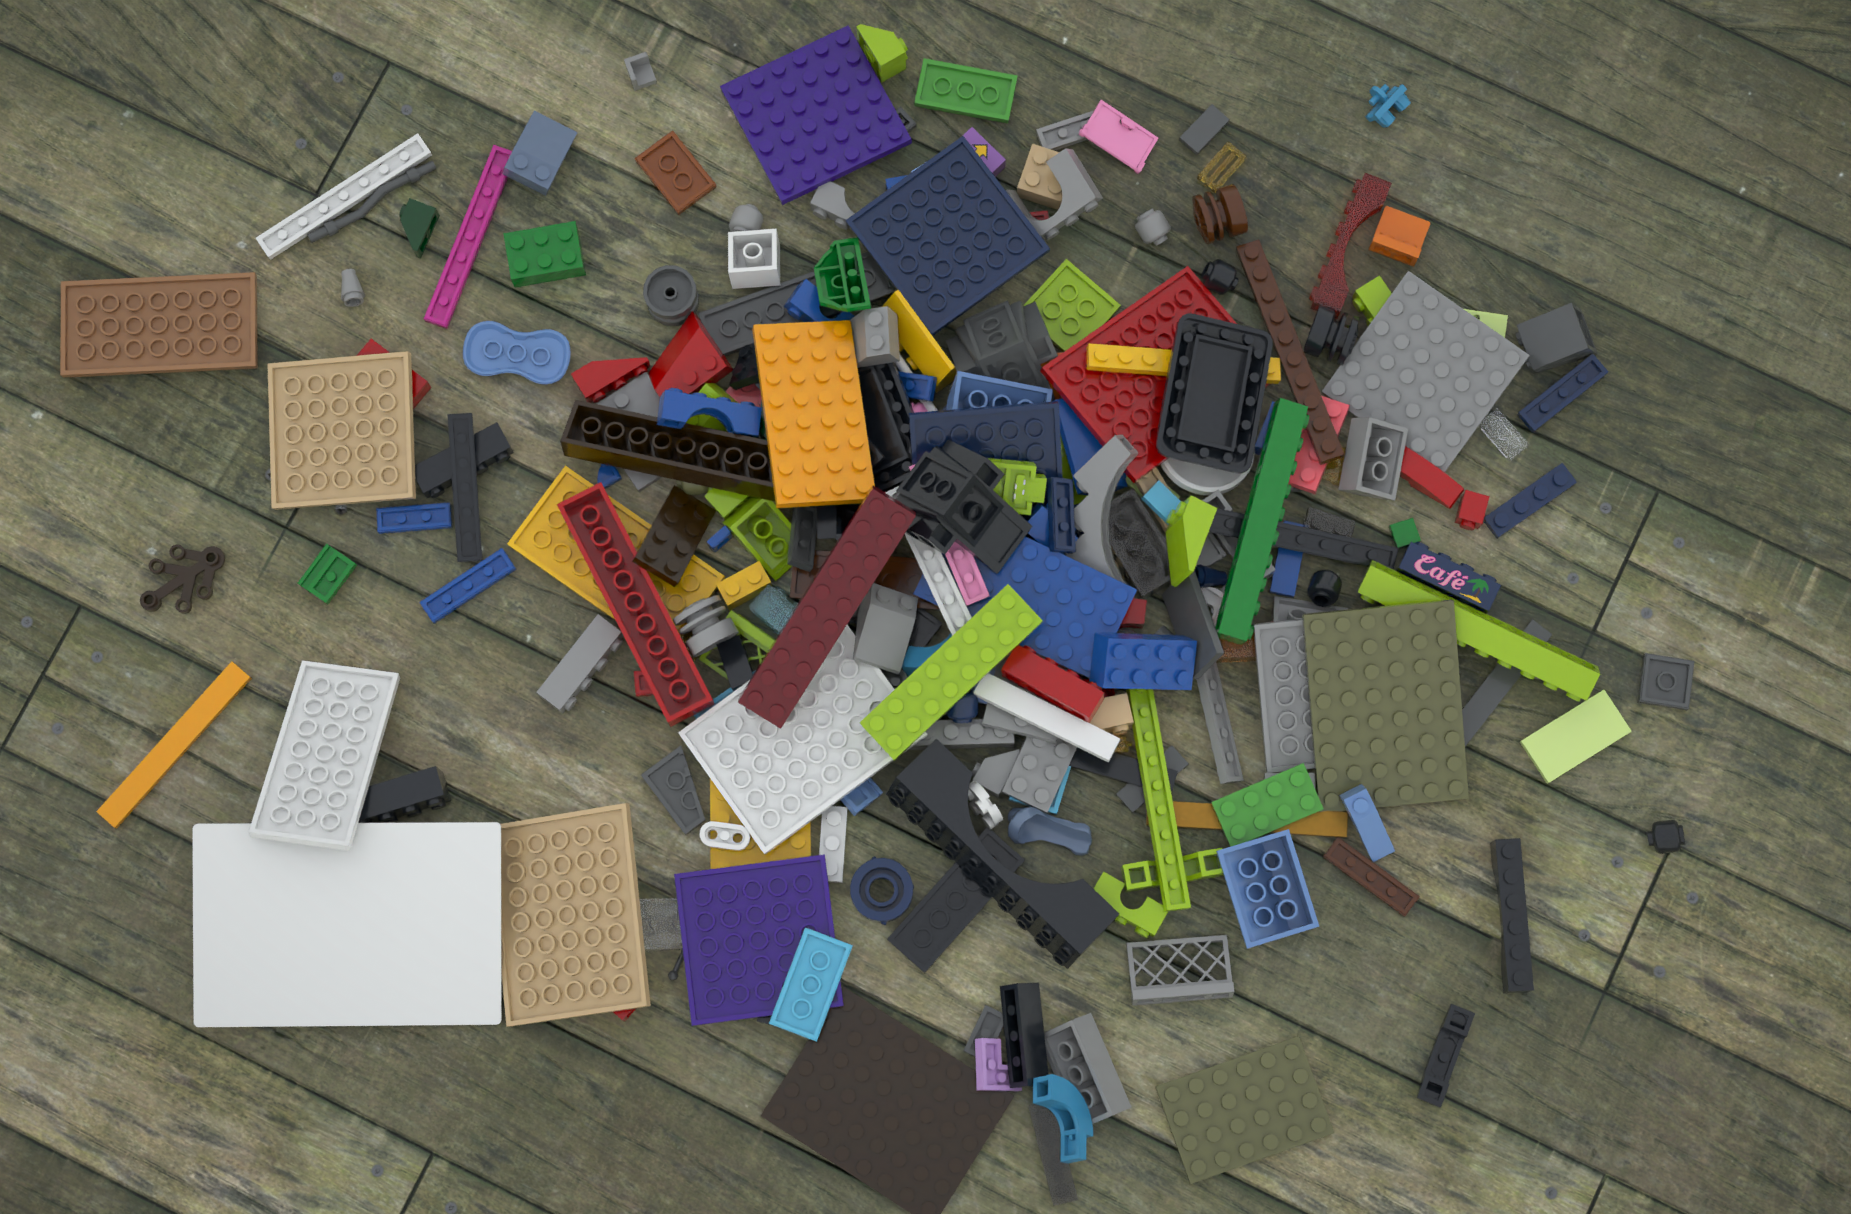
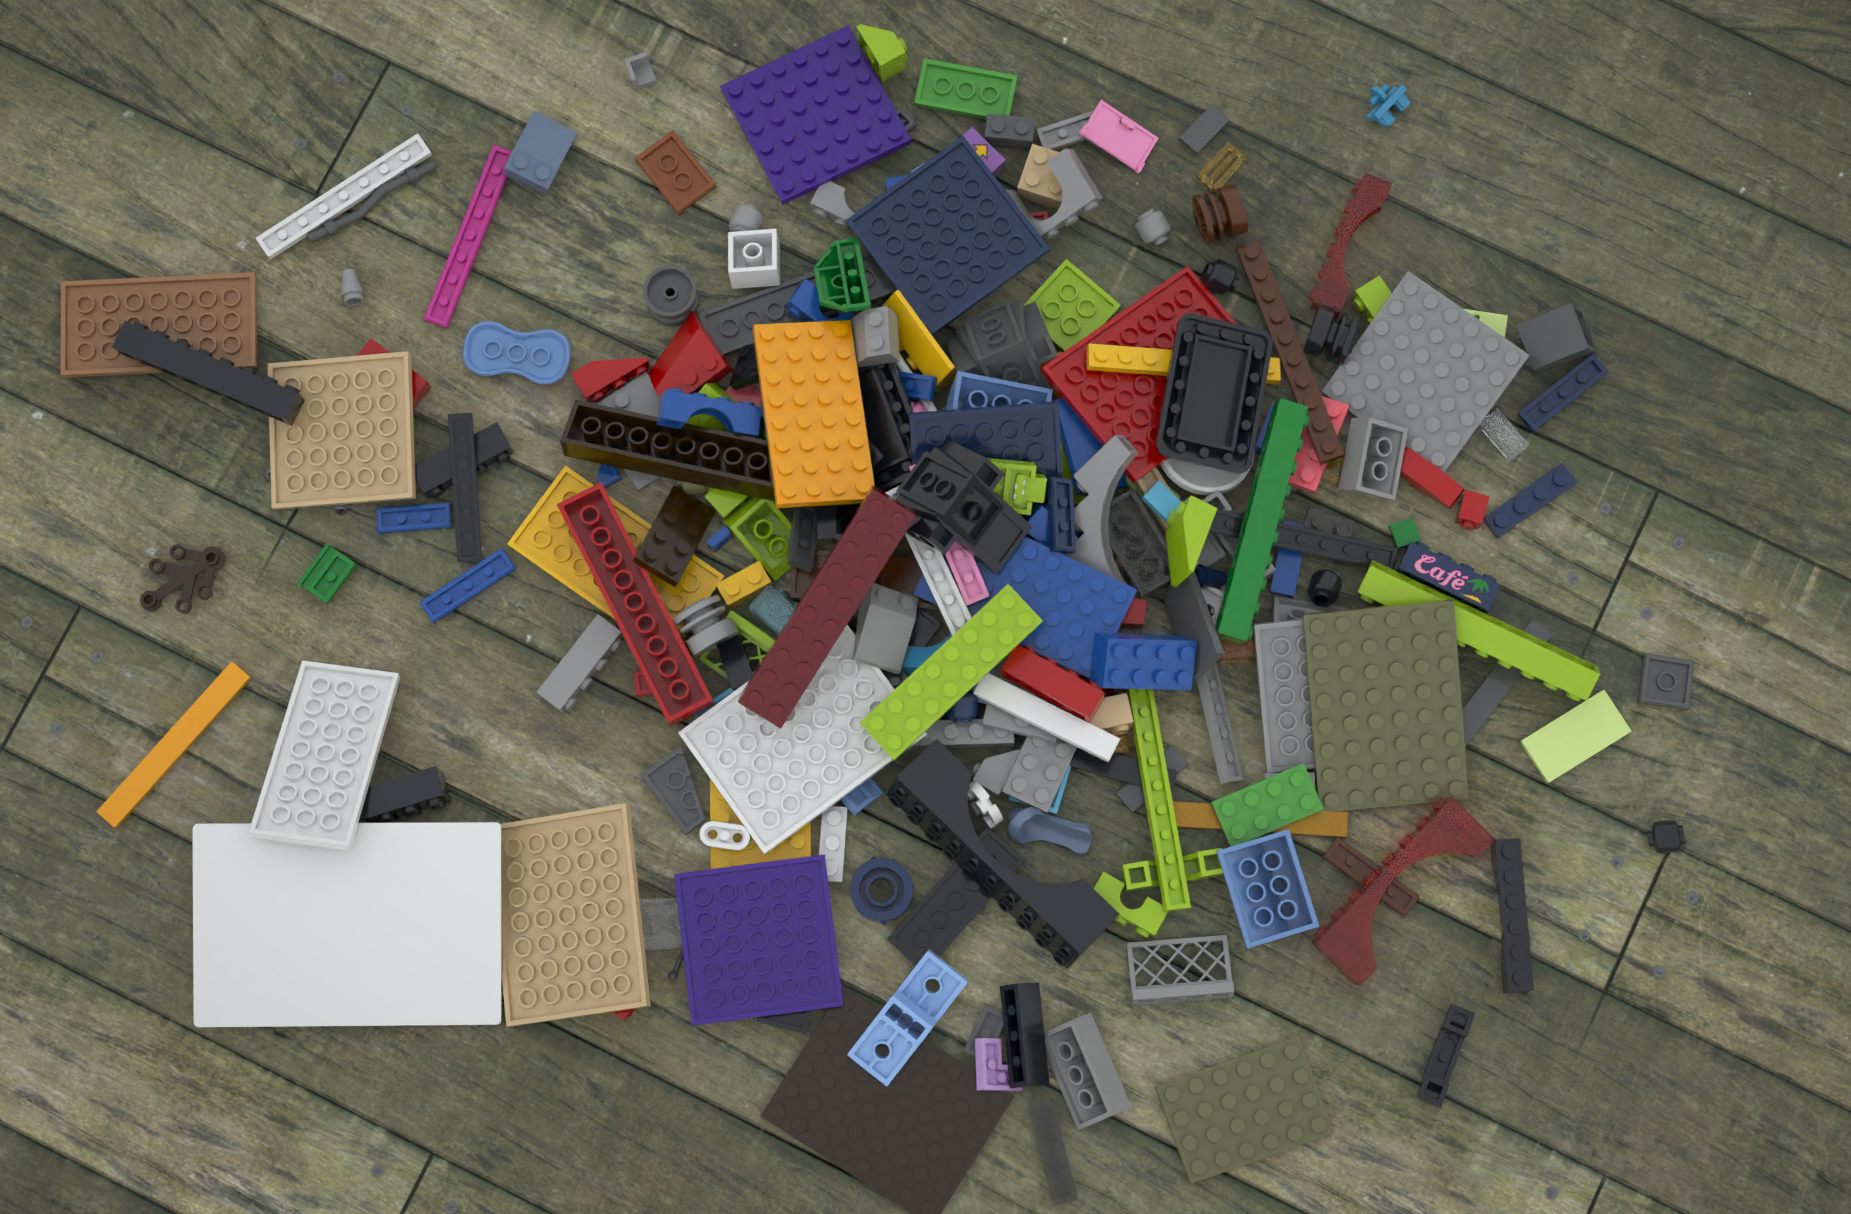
dark green slope [399,198,440,258] -> none
green brick [503,221,586,288] -> none
medium azure tile [769,928,853,1042] -> none
dark azure arch [1033,1074,1093,1164] -> none
medium blue slope [1339,784,1395,862] -> none
orange bracket [1368,206,1430,267] -> none
none -> black brick [112,321,305,426]
none -> light blue bracket [847,949,969,1086]
none -> dark grey brick [985,114,1035,150]
none -> clear red arch [1311,797,1495,986]

